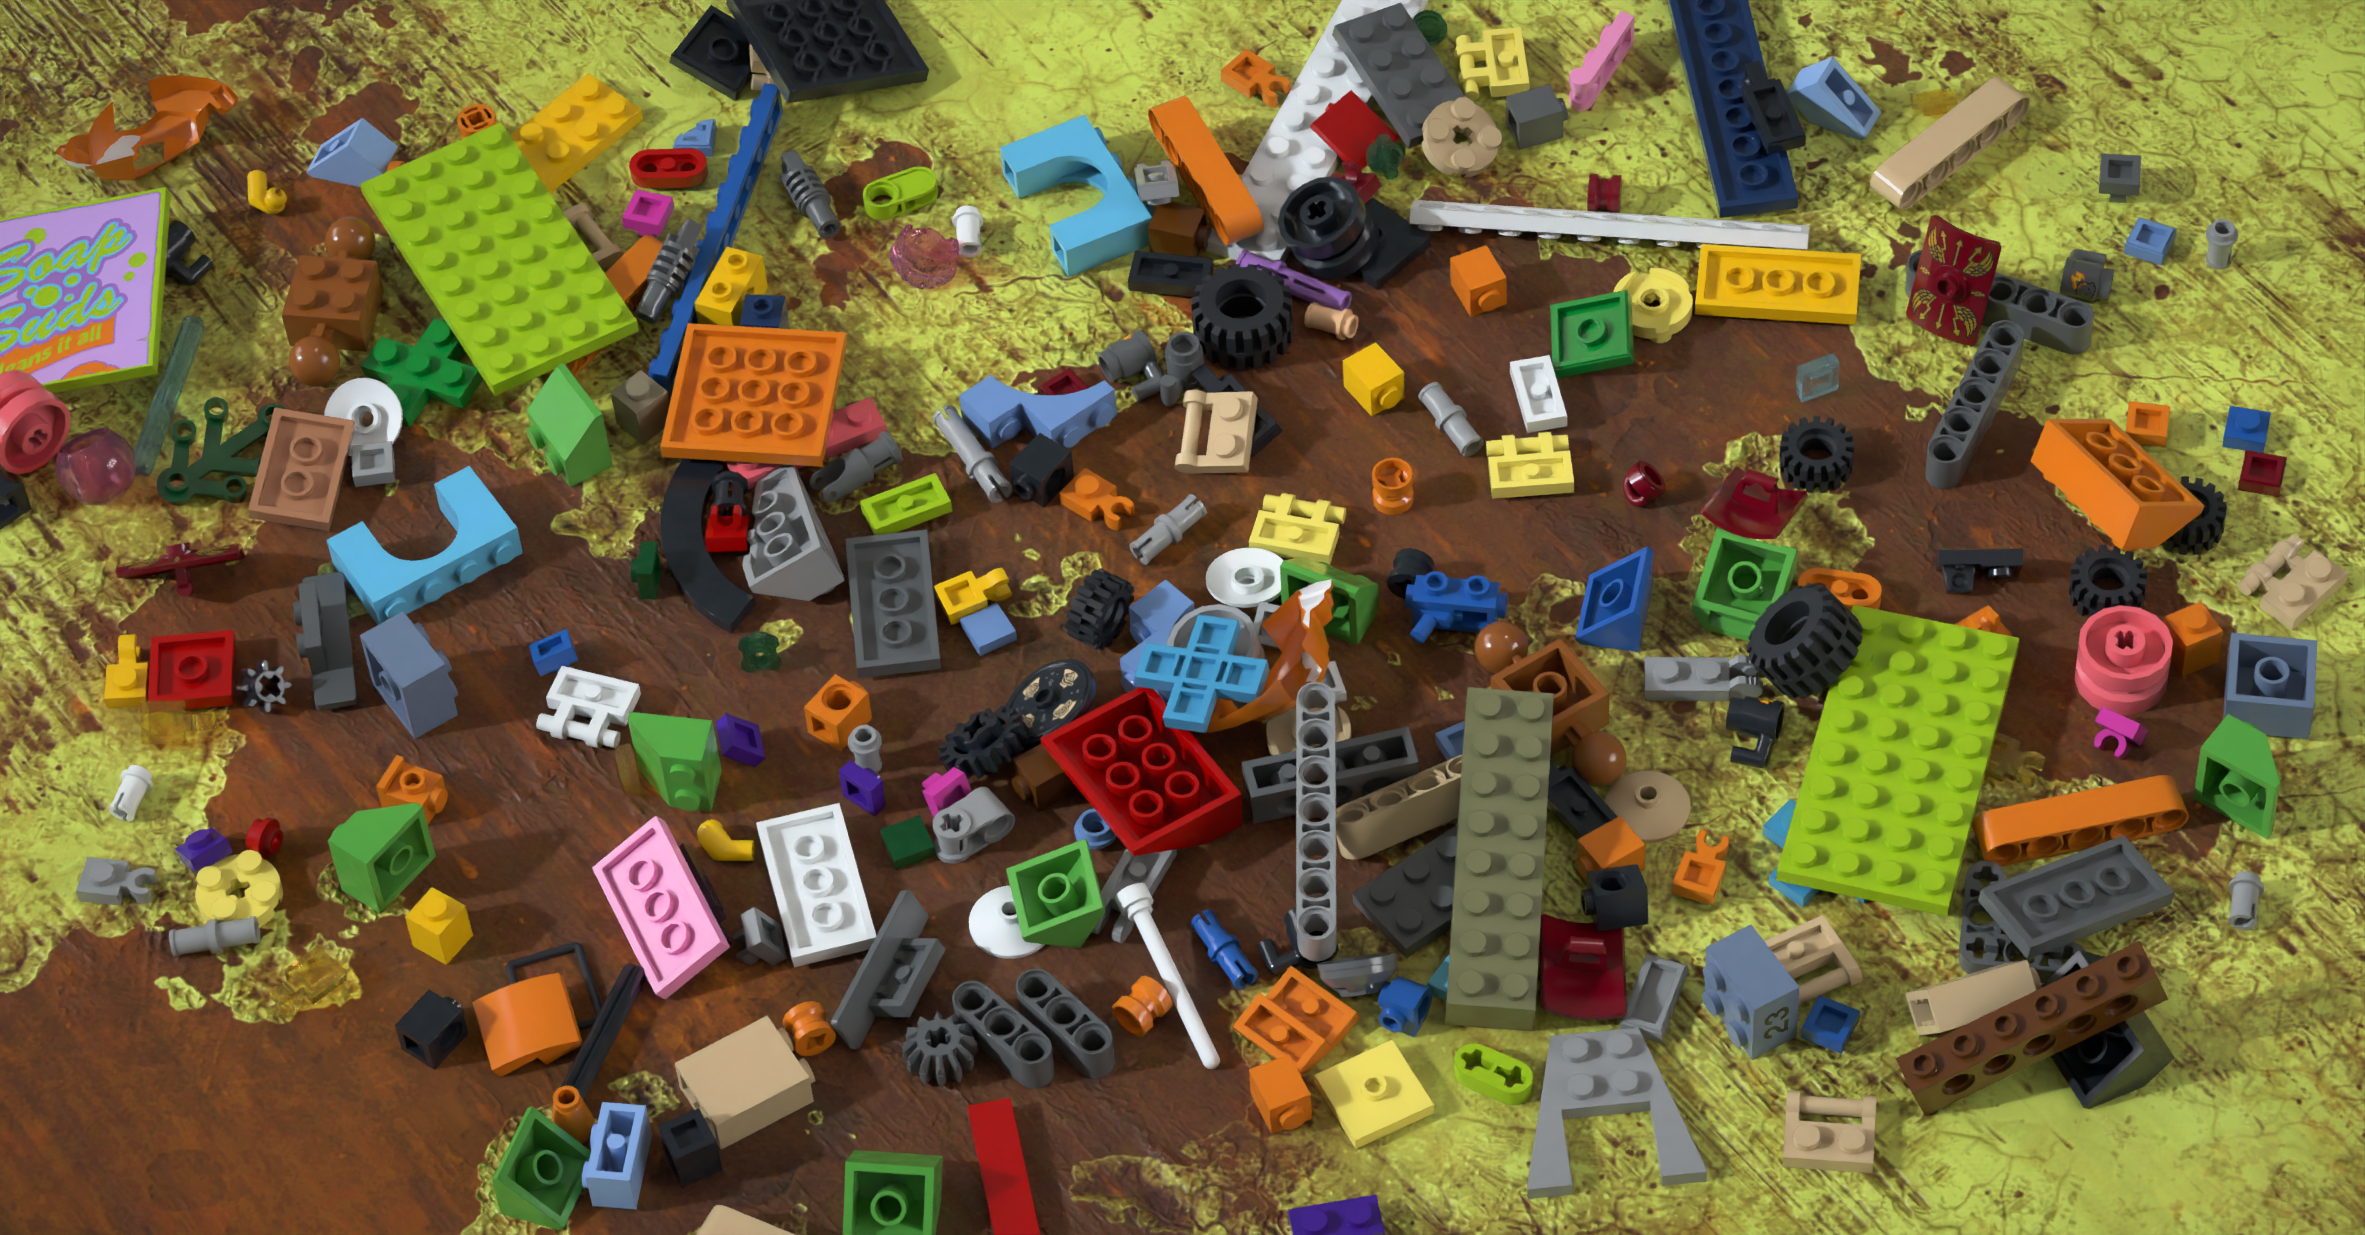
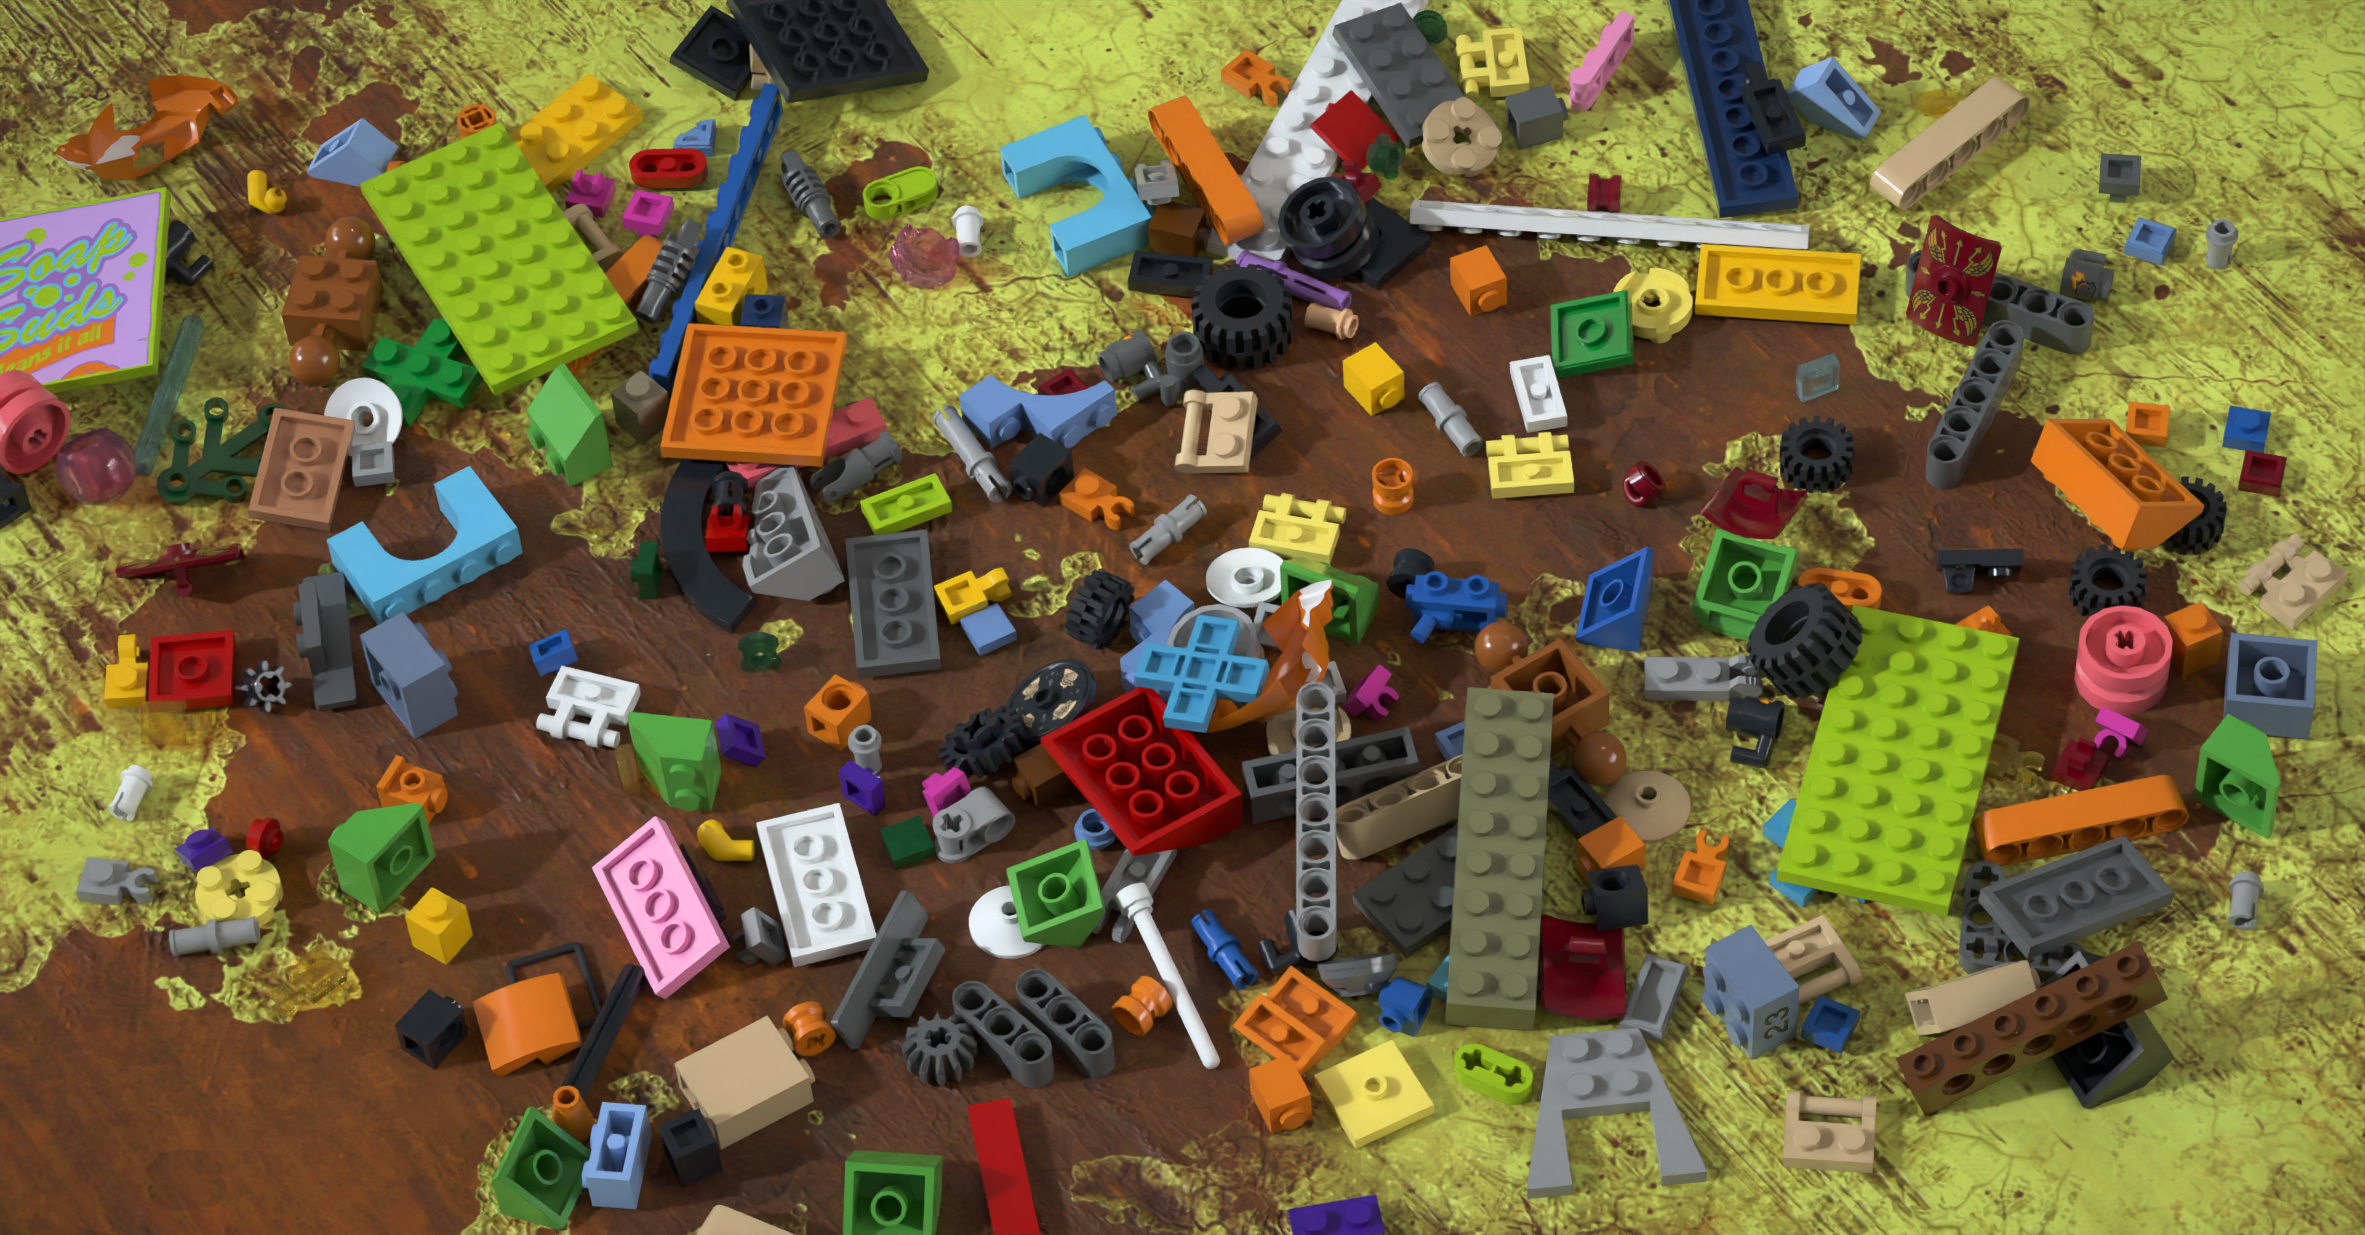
none -> dark pink tile [565,169,616,218]
none -> dark pink tile [1341,664,1399,721]
none -> dark red tile [2051,737,2109,791]

